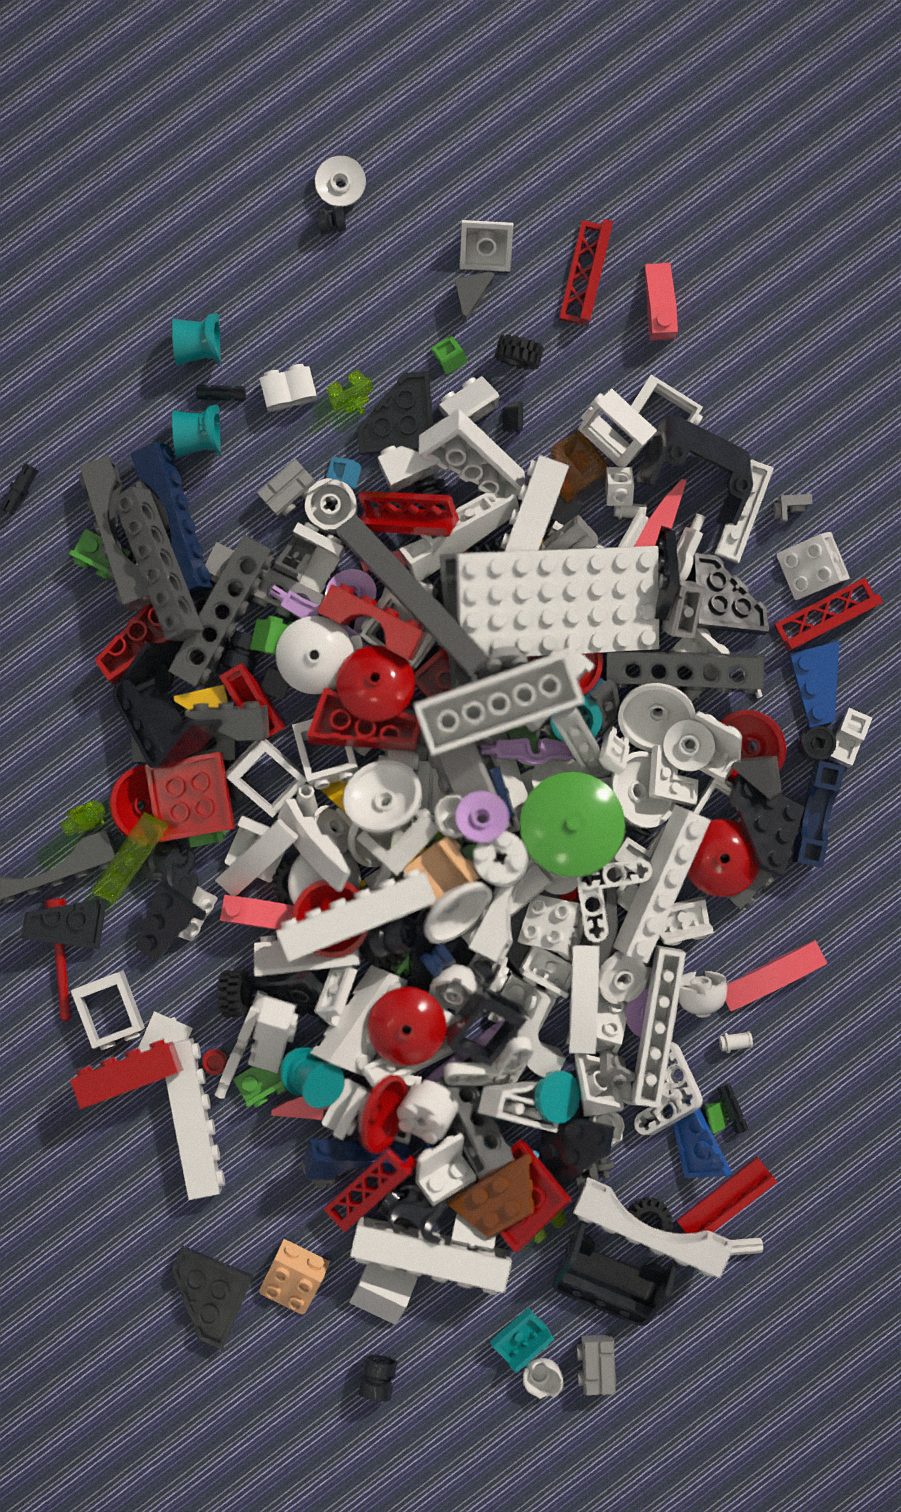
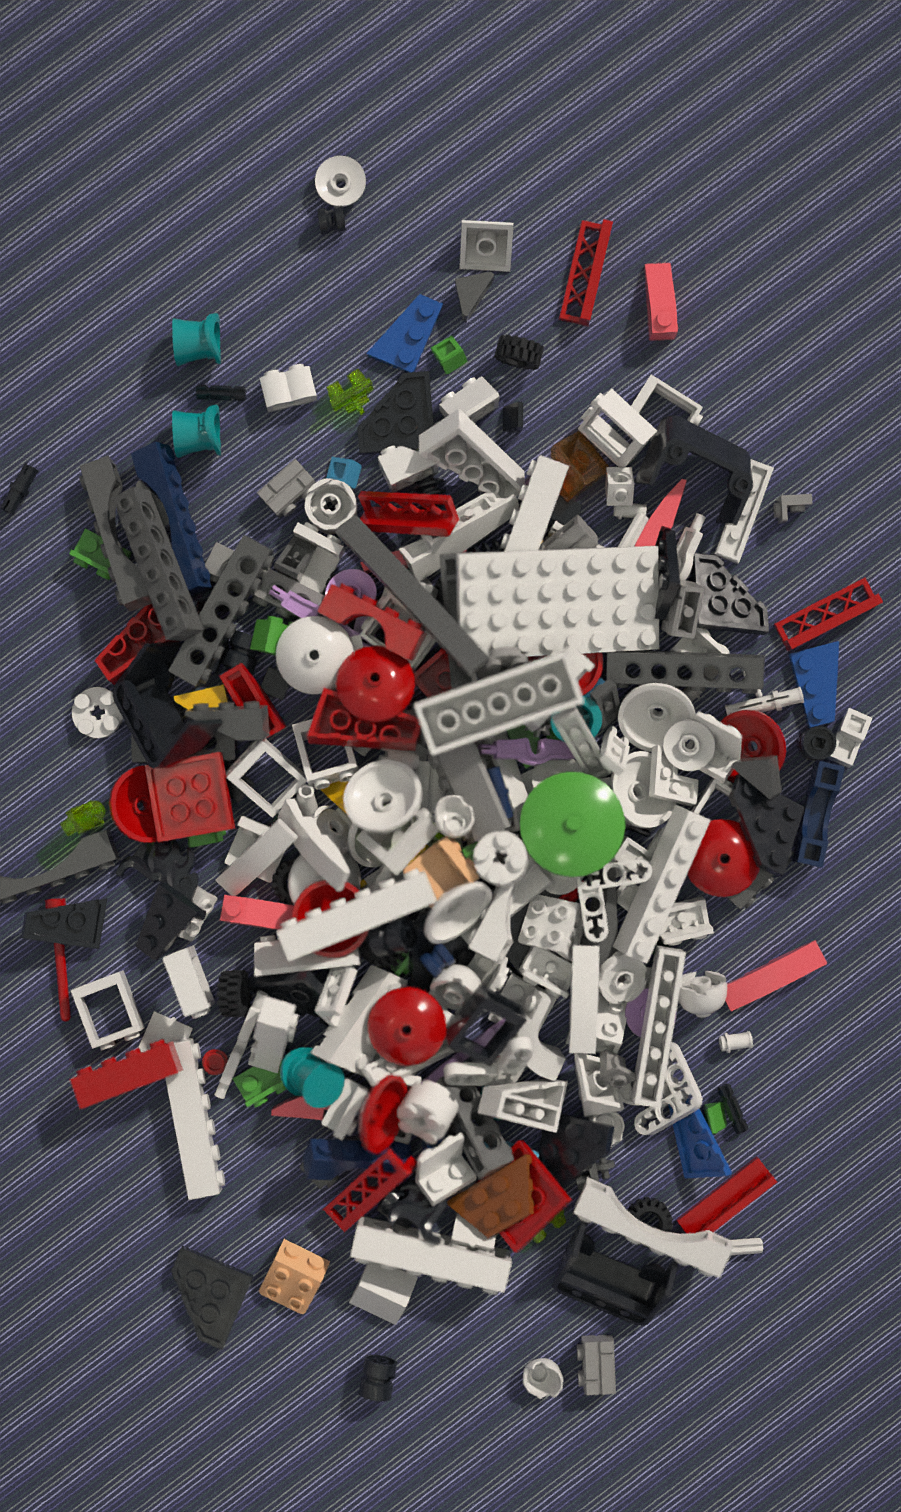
clear neon green tile [92,812,167,904] -> none
lavender dish [456,791,509,843] -> none
black arm [474,960,495,984] -> none
teal bracket [490,1307,554,1373] -> none
teal tile [534,1070,580,1124] -> none
white hand [653,1082,680,1116] -> none
white bracket [777,532,850,600] -> none
none -> white plate [72,687,124,738]
none -> white window [163,945,215,1019]
none -> blue wing [366,294,443,373]
none -> white pin [725,687,804,716]

